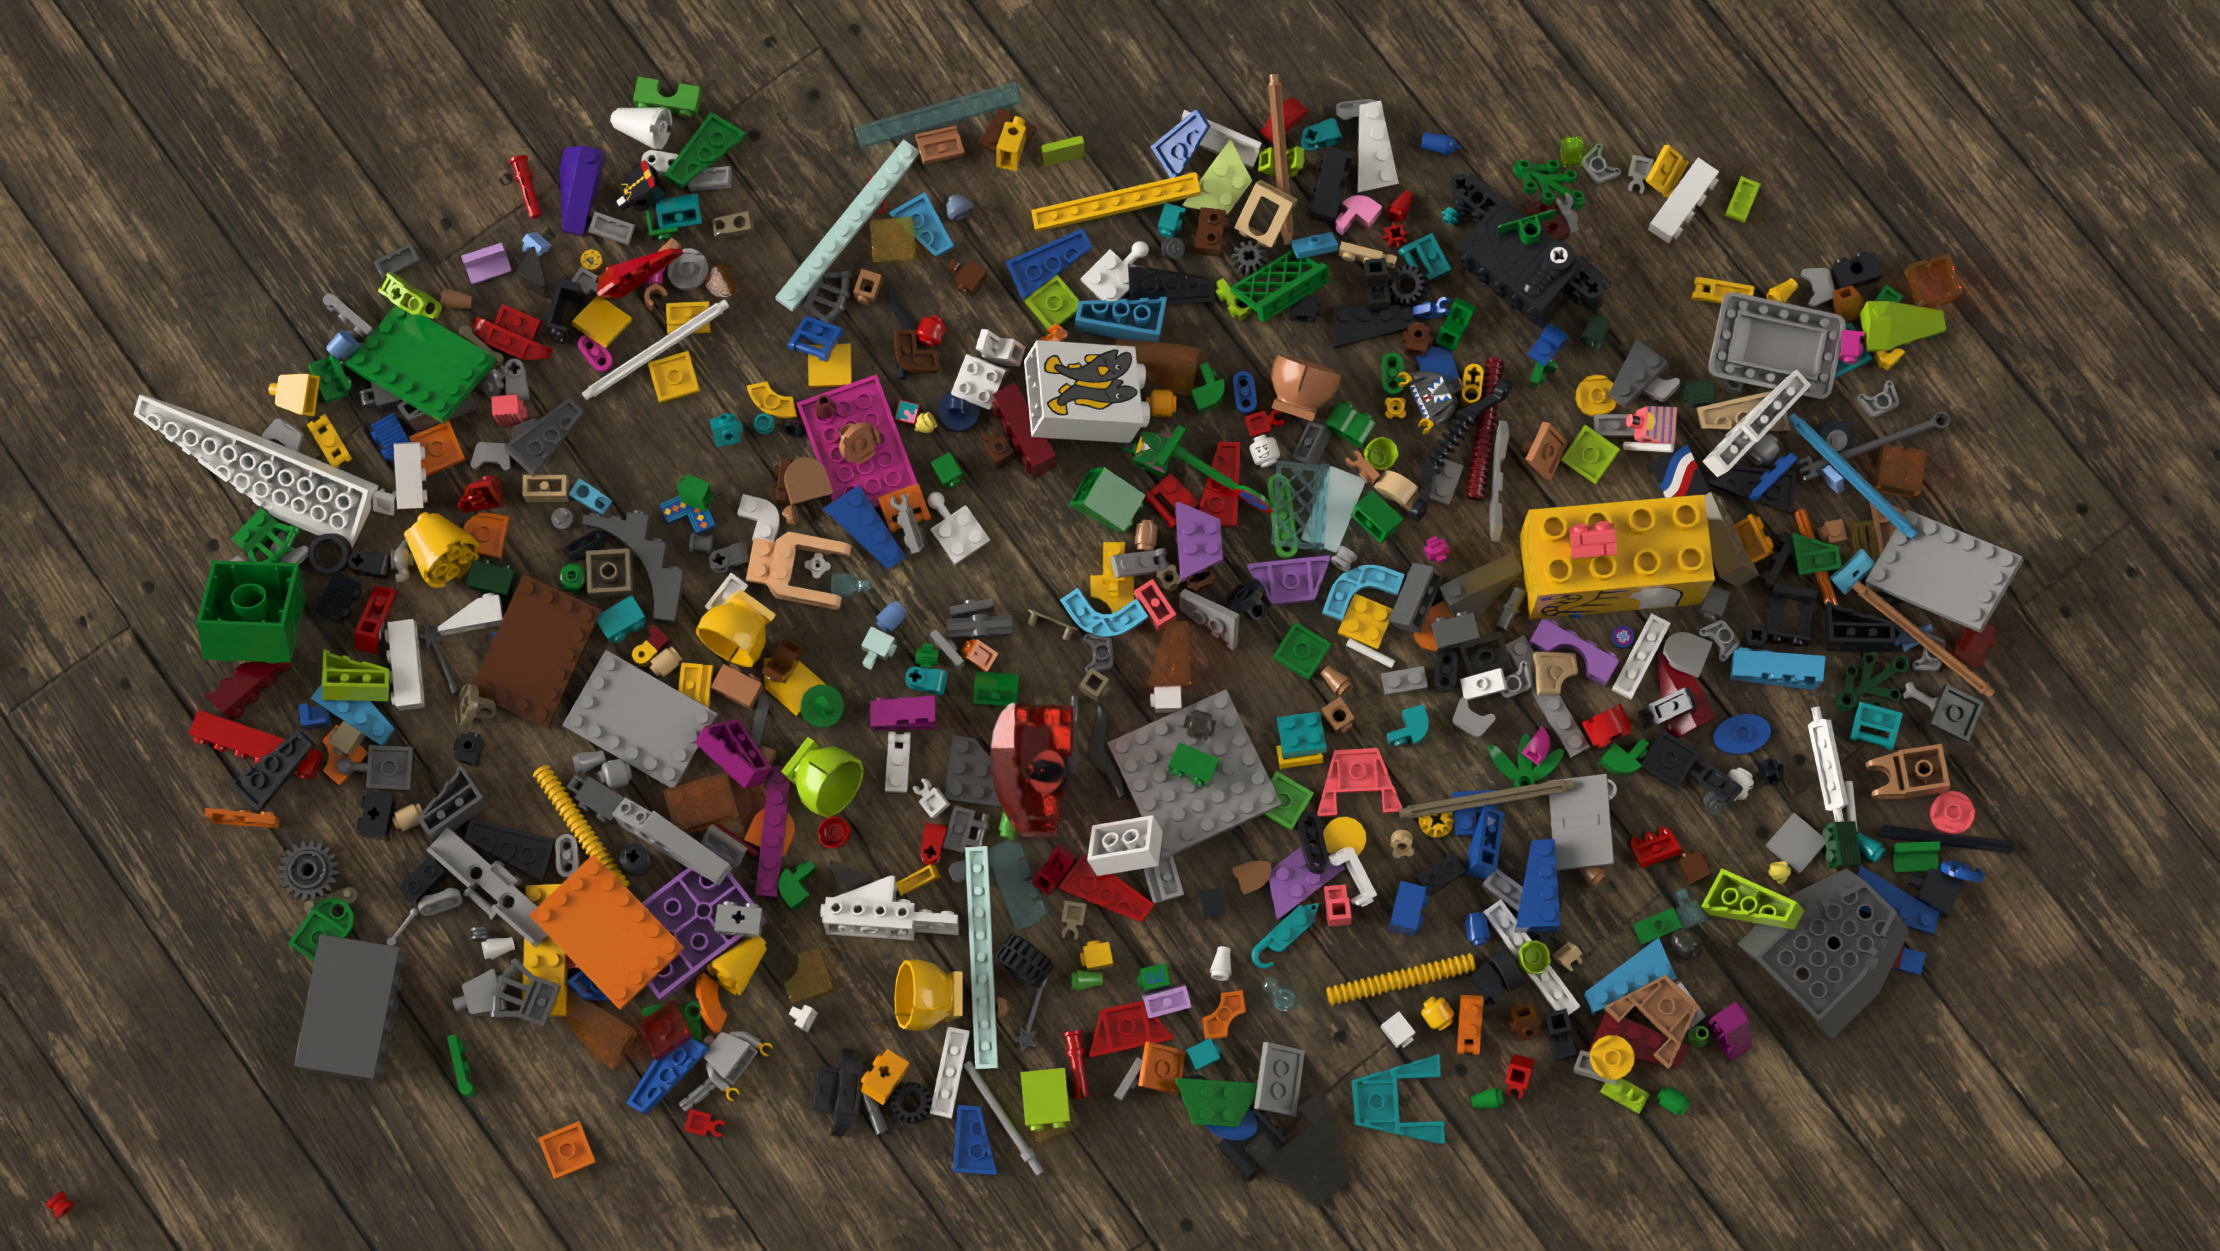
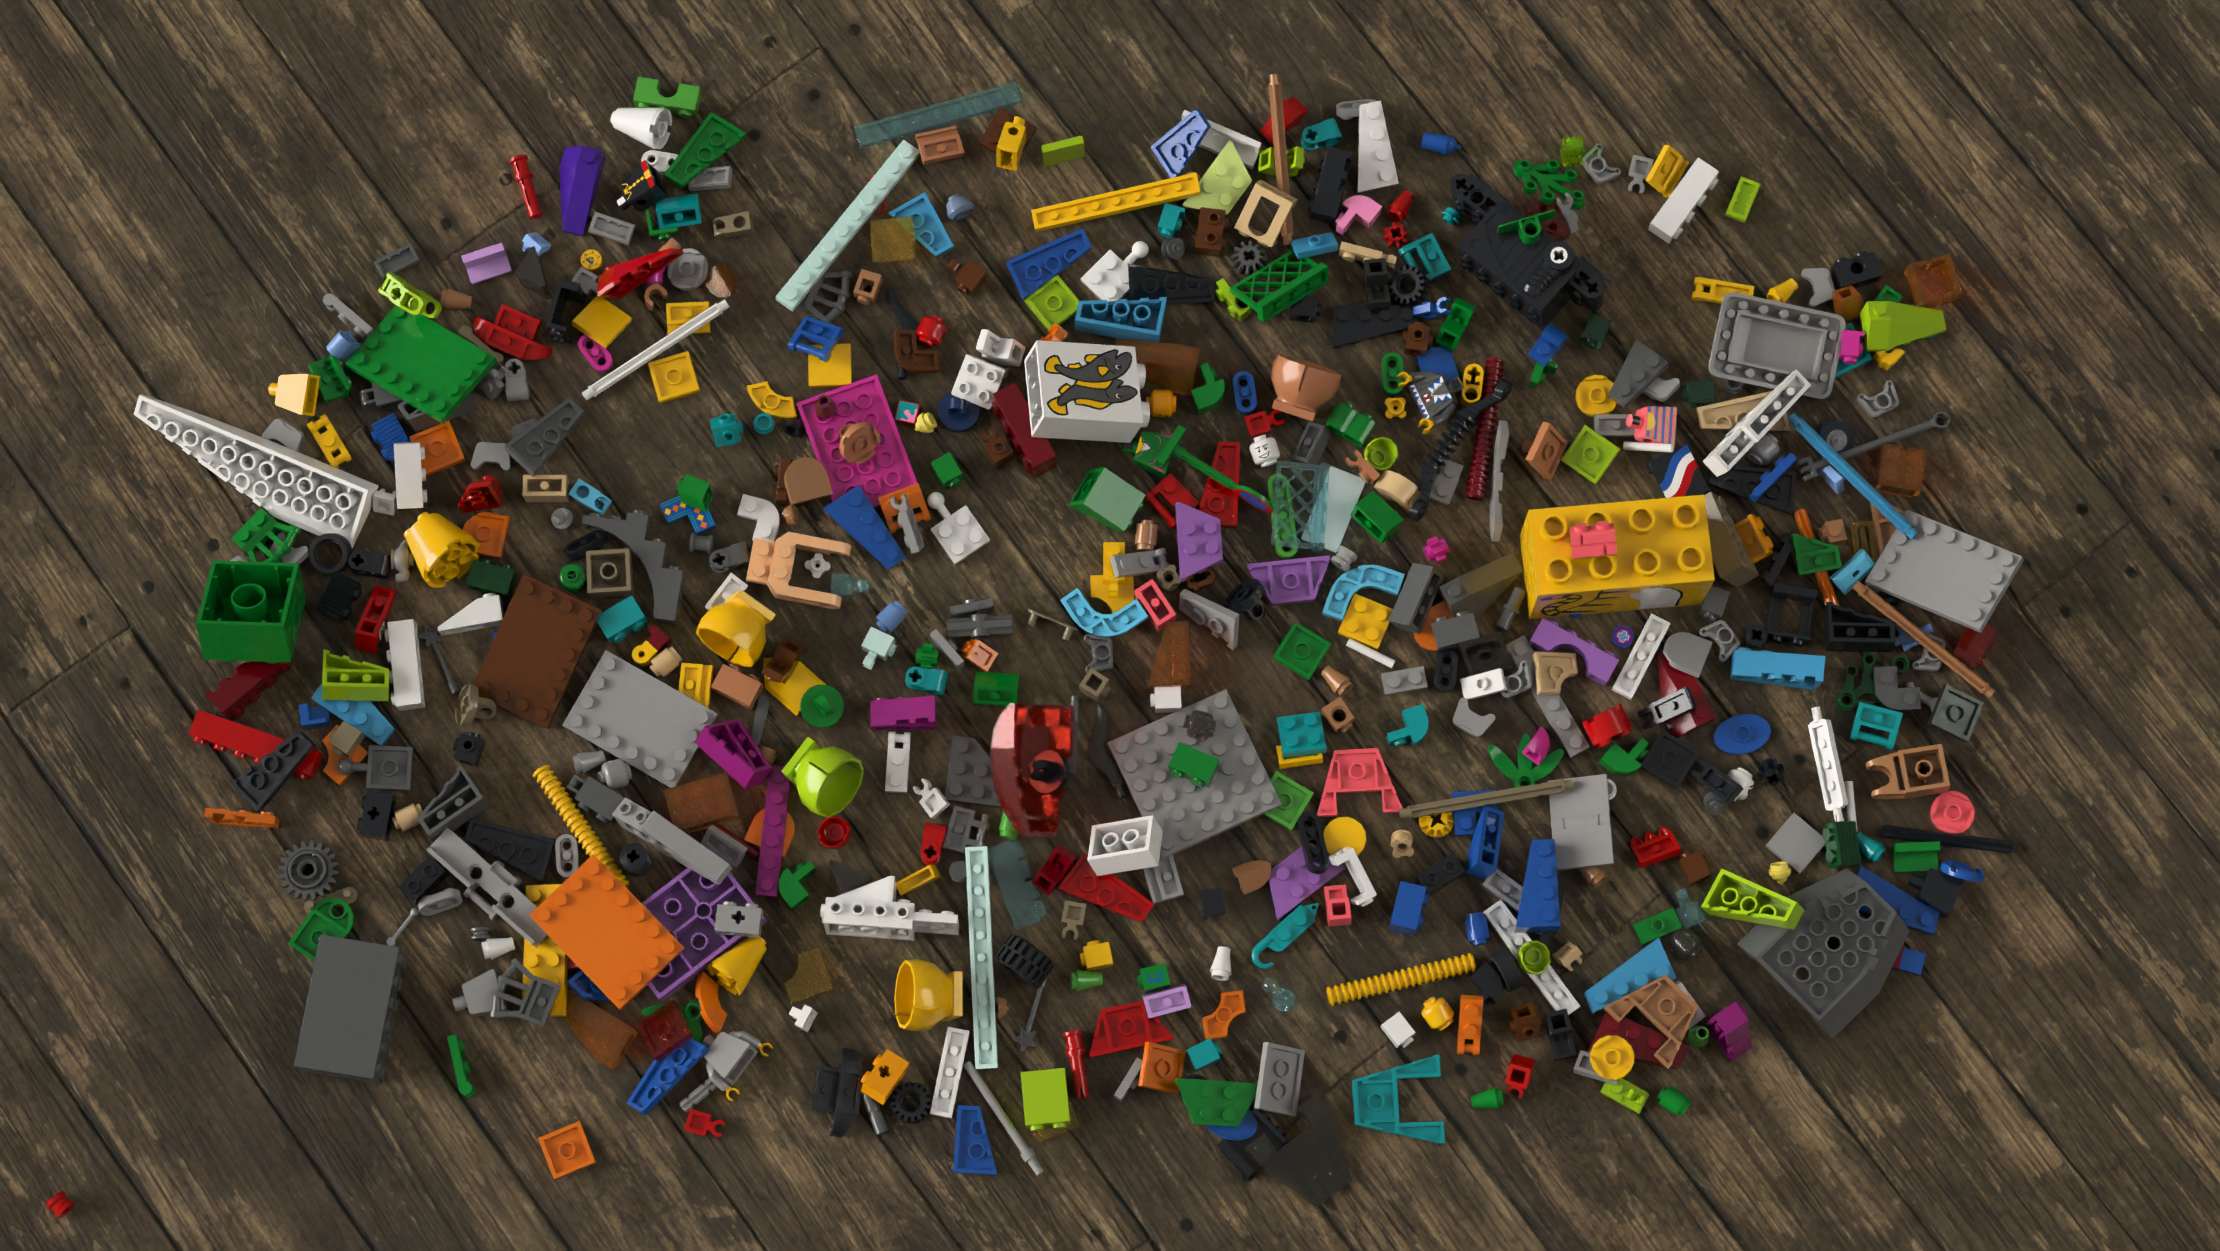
coral brick [491,394,528,428] -> none
none -> dark grey plate [1873,666,1921,710]

